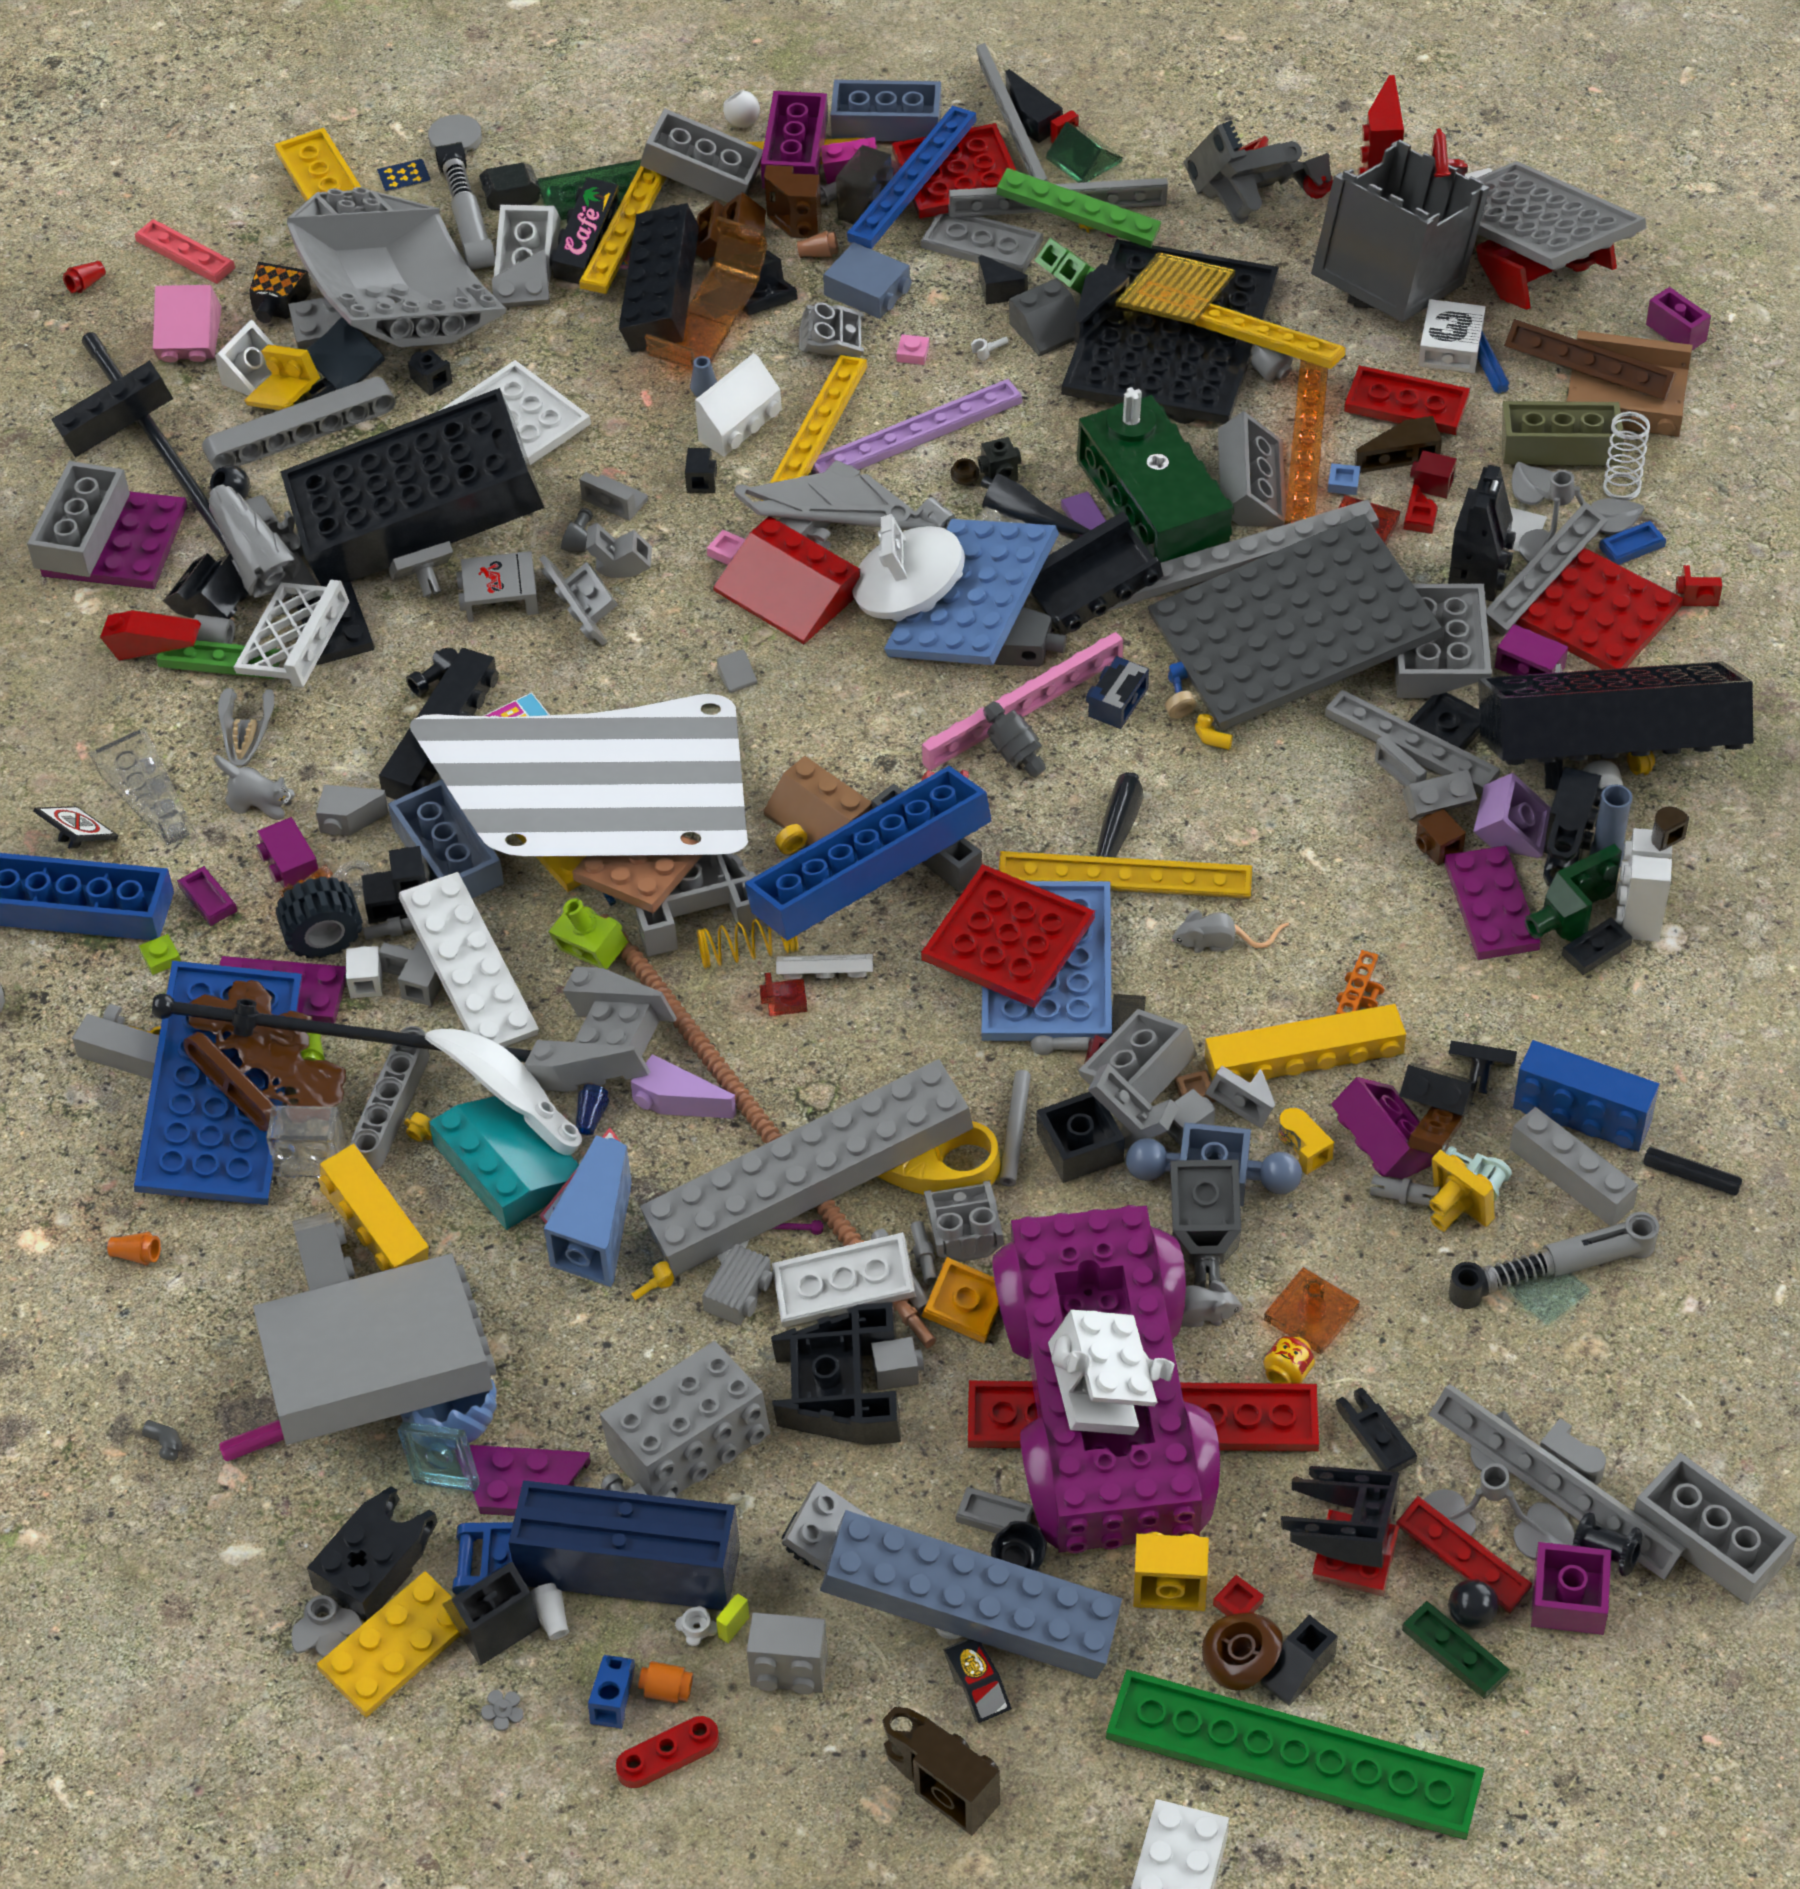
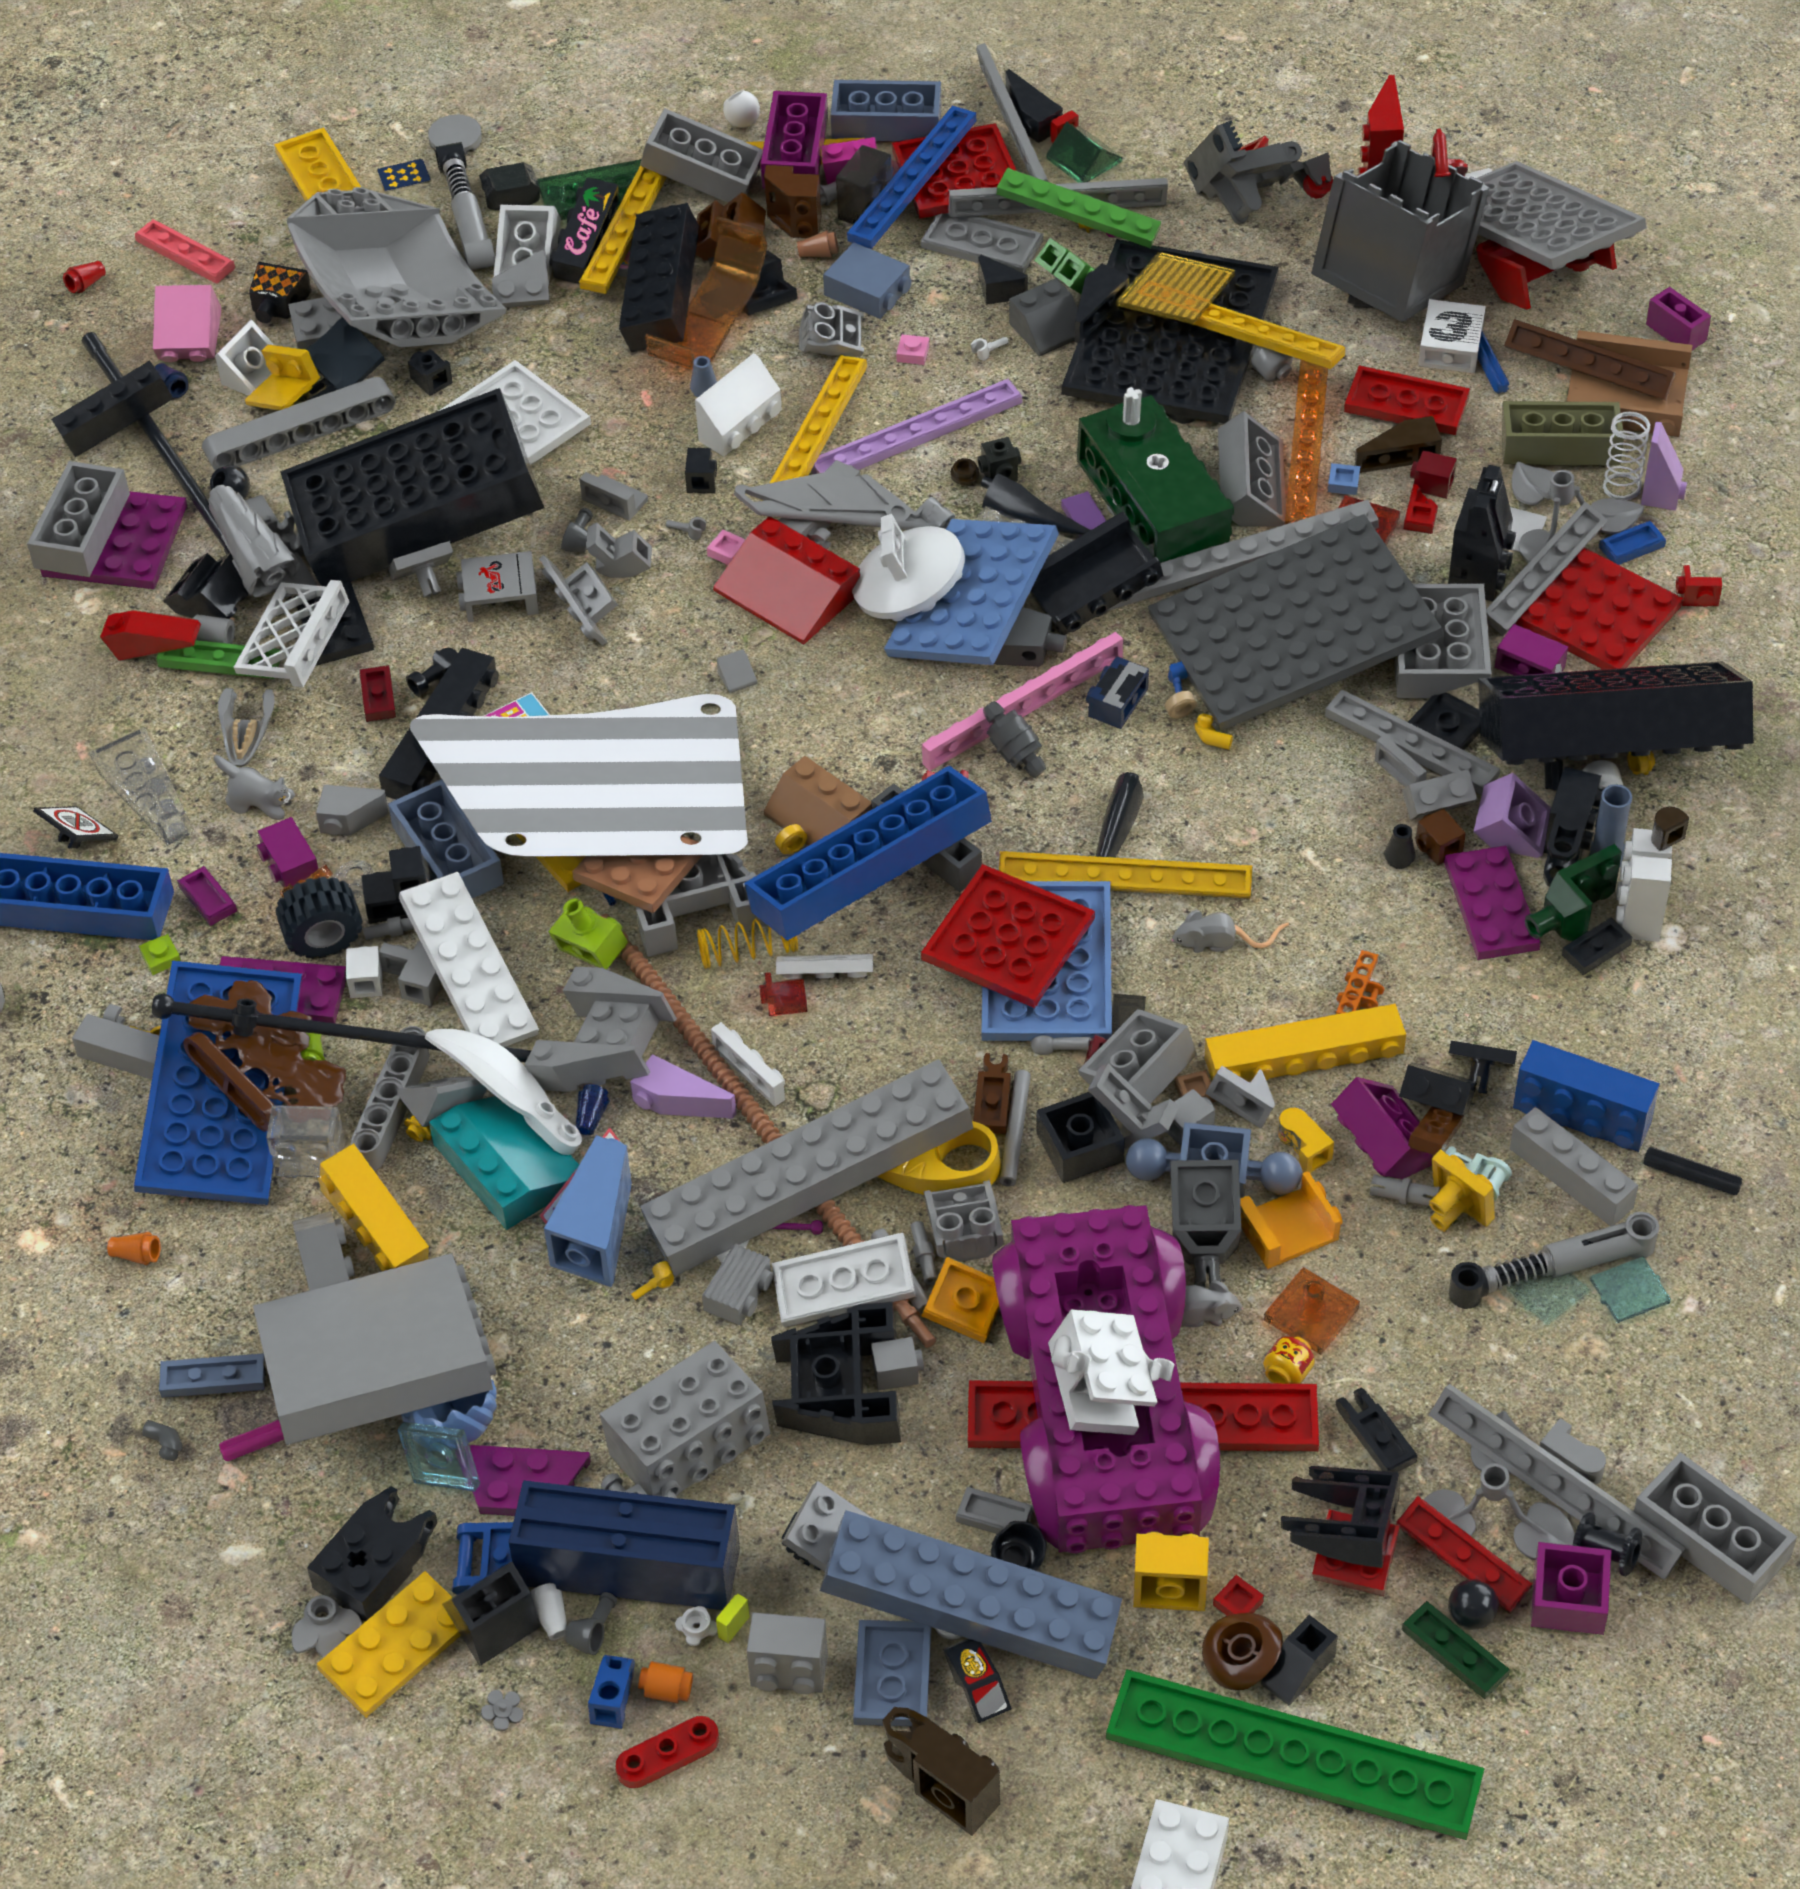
none -> dark blue cone [155,363,189,398]
none -> sand blue plate [159,1353,266,1398]
none -> dark red plate [359,665,396,722]
none -> light grey slope [397,1076,487,1127]
none -> dark grey bar [565,1592,617,1655]
none -> light grey hand [666,517,706,540]
none -> white plate [711,1022,785,1107]
none -> sand blue plate [853,1620,931,1726]
none -> reddish brown plate [973,1053,1011,1134]
none -> light orange panel [1240,1171,1343,1269]
none -> black cone [1384,824,1416,869]
none -> clear light blue piece [1590,1256,1671,1323]
none -> lavender slope [1641,422,1687,511]

